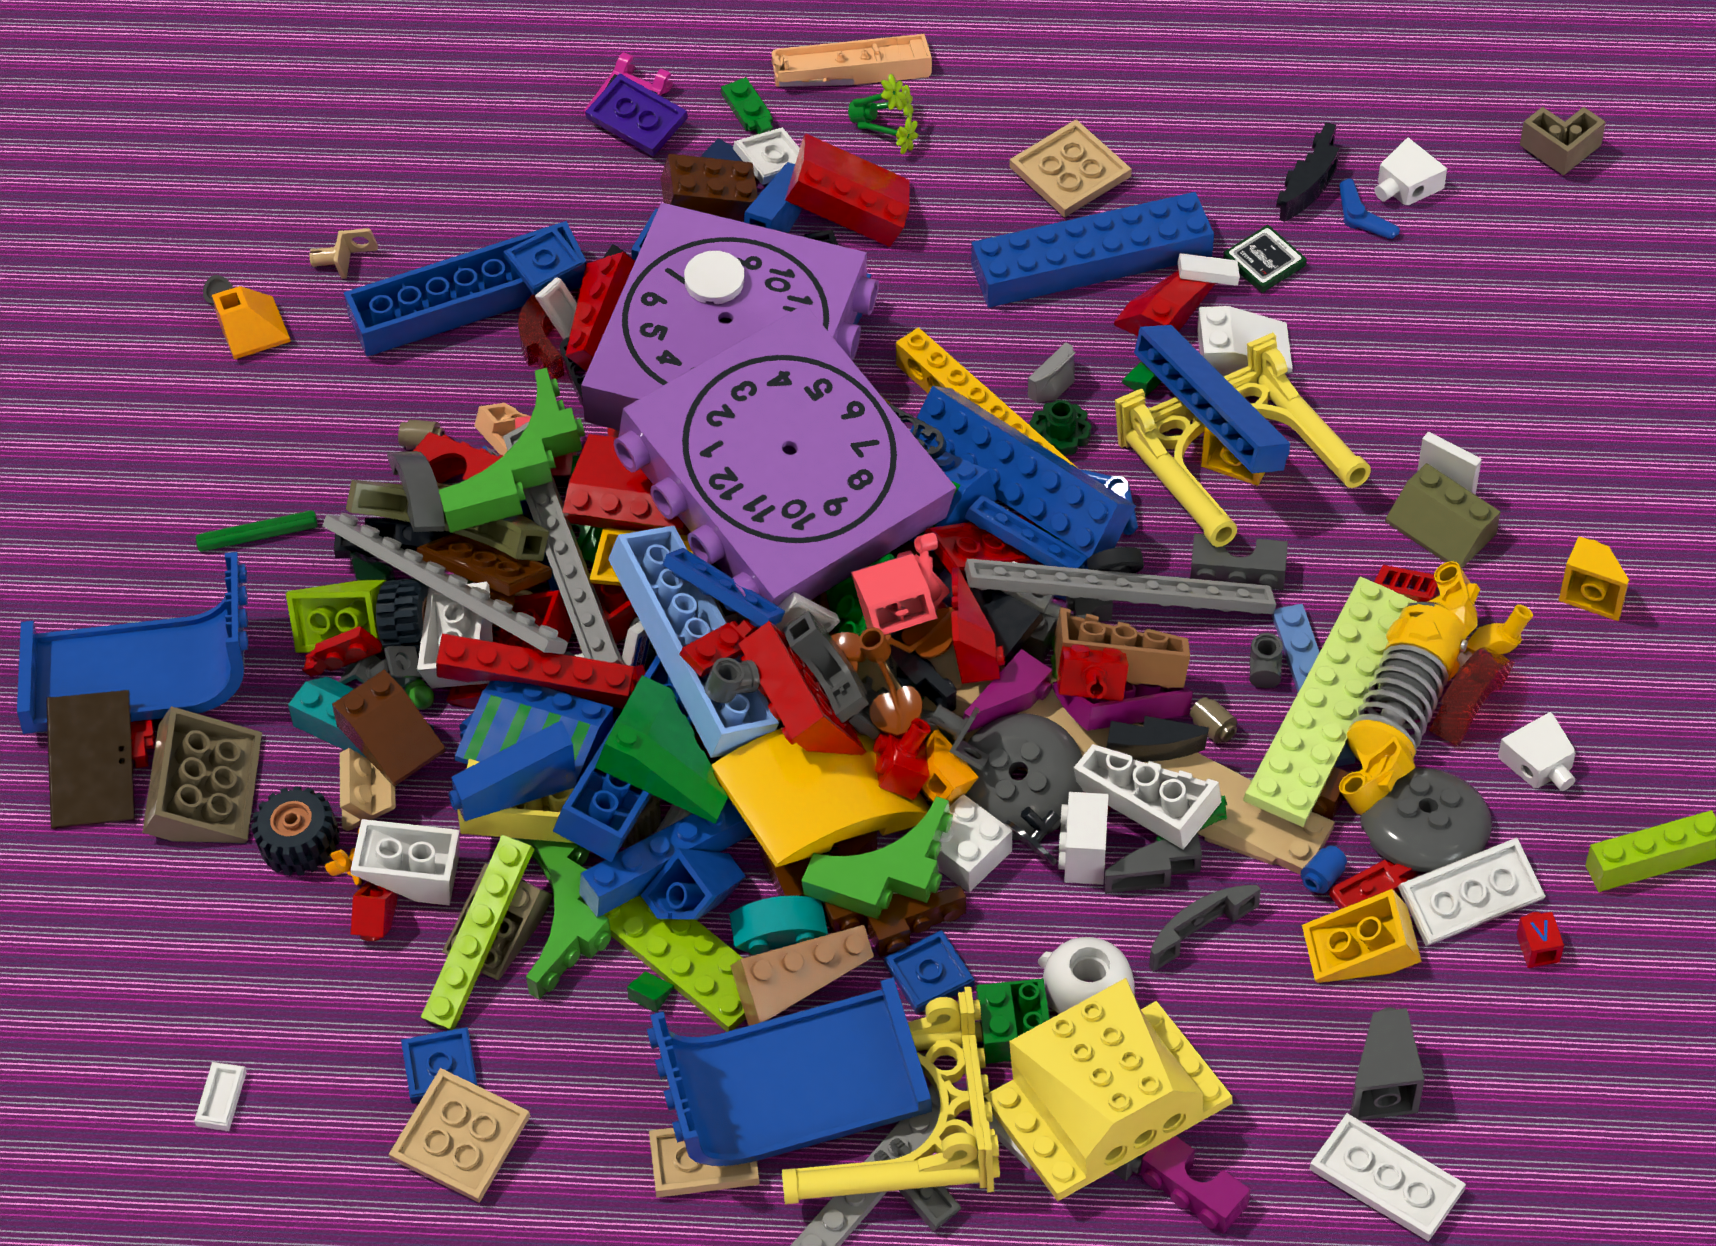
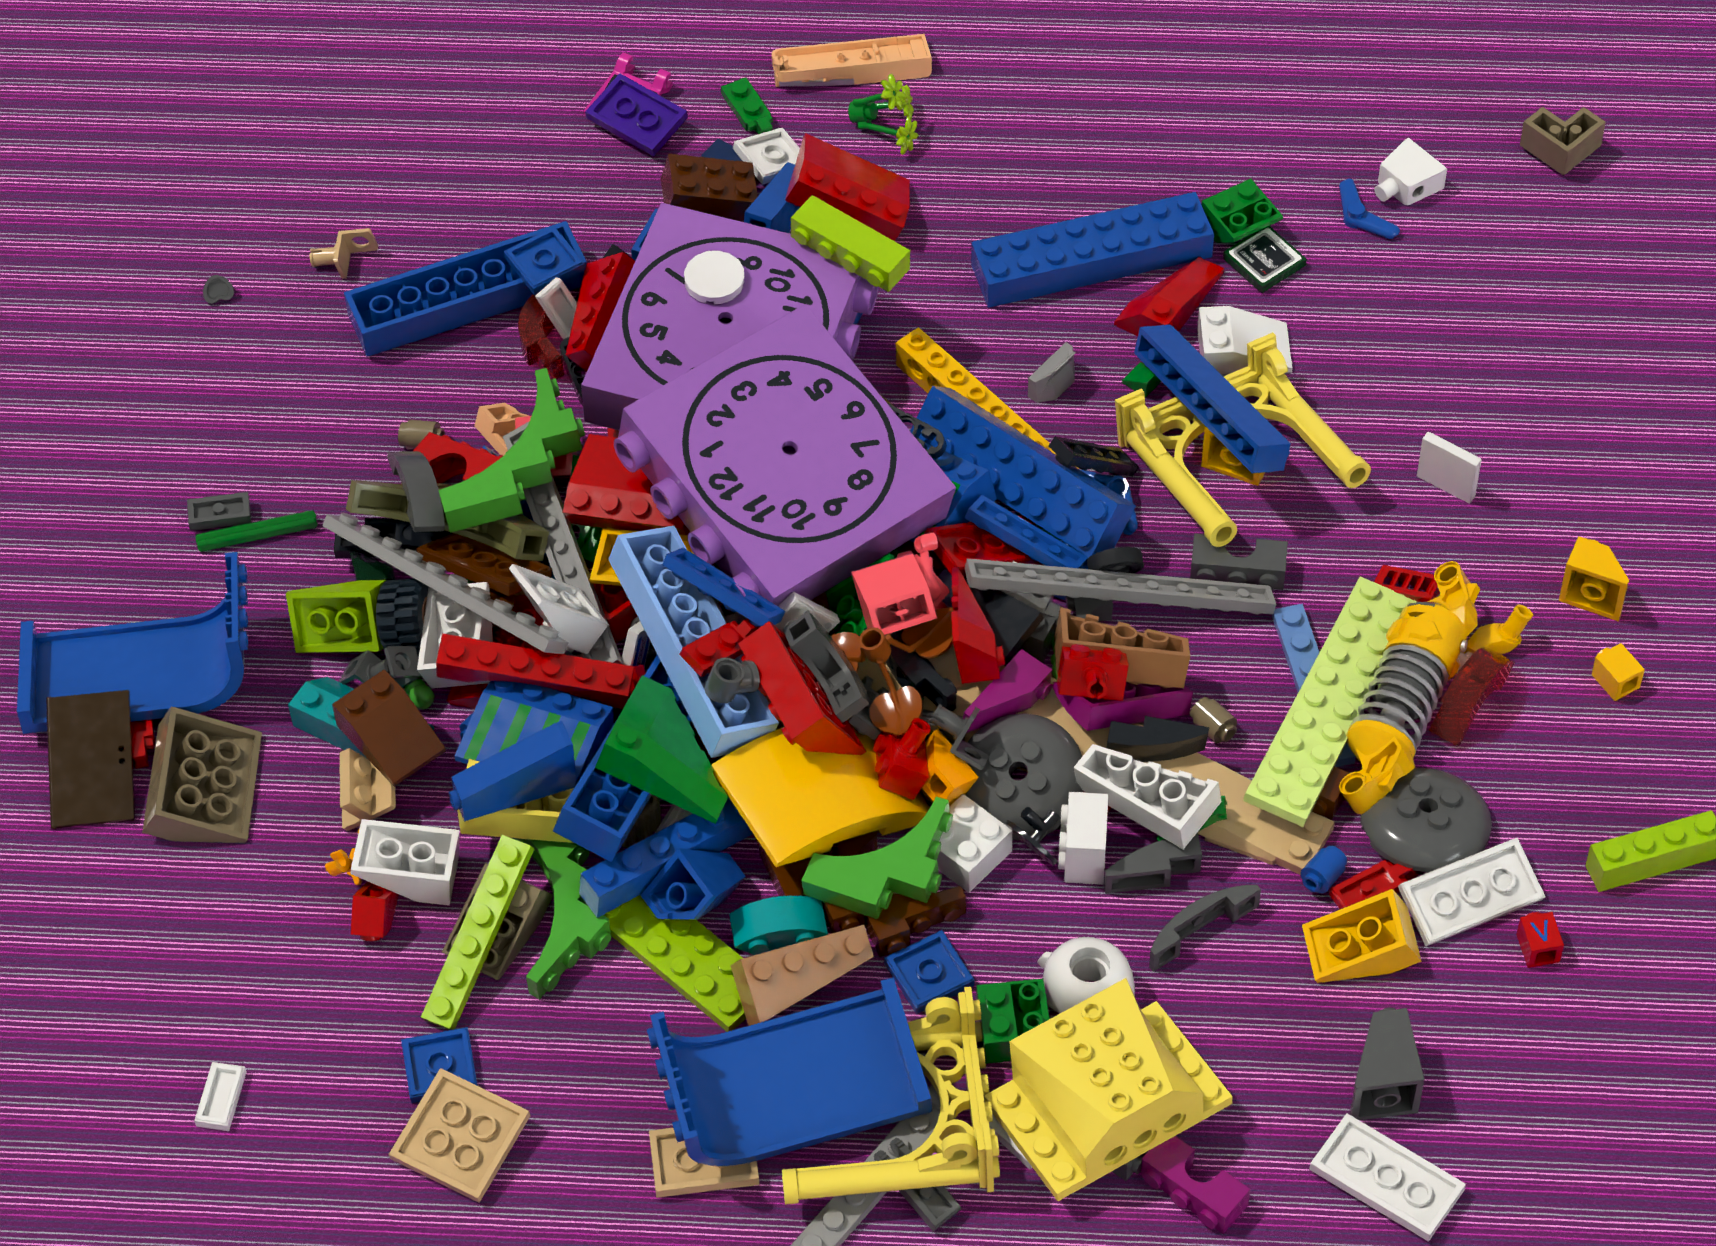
light orange slope [212,286,291,360] -> none
black wheel [251,786,340,876] -> none
red hinge [302,626,382,677] -> none
green slope [627,971,674,1013] -> none
tan plate [1010,119,1132,217] -> none
dark green plant [1030,400,1091,456] -> none
white tile [1178,253,1240,286] -> none
dark grey piece [1249,633,1283,688] -> none
black slope [1276,122,1339,222] -> none
olive slope [1385,463,1501,568] -> none
white torso [1498,712,1575,791] -> none
none -> dark grey plate [187,492,252,531]
none -> white slope [509,564,609,654]
none -> lime brick [791,195,910,292]
none -> black plate [1048,436,1139,477]
none -> green slope [1201,178,1283,243]
none -> yellow brick [1591,643,1645,701]

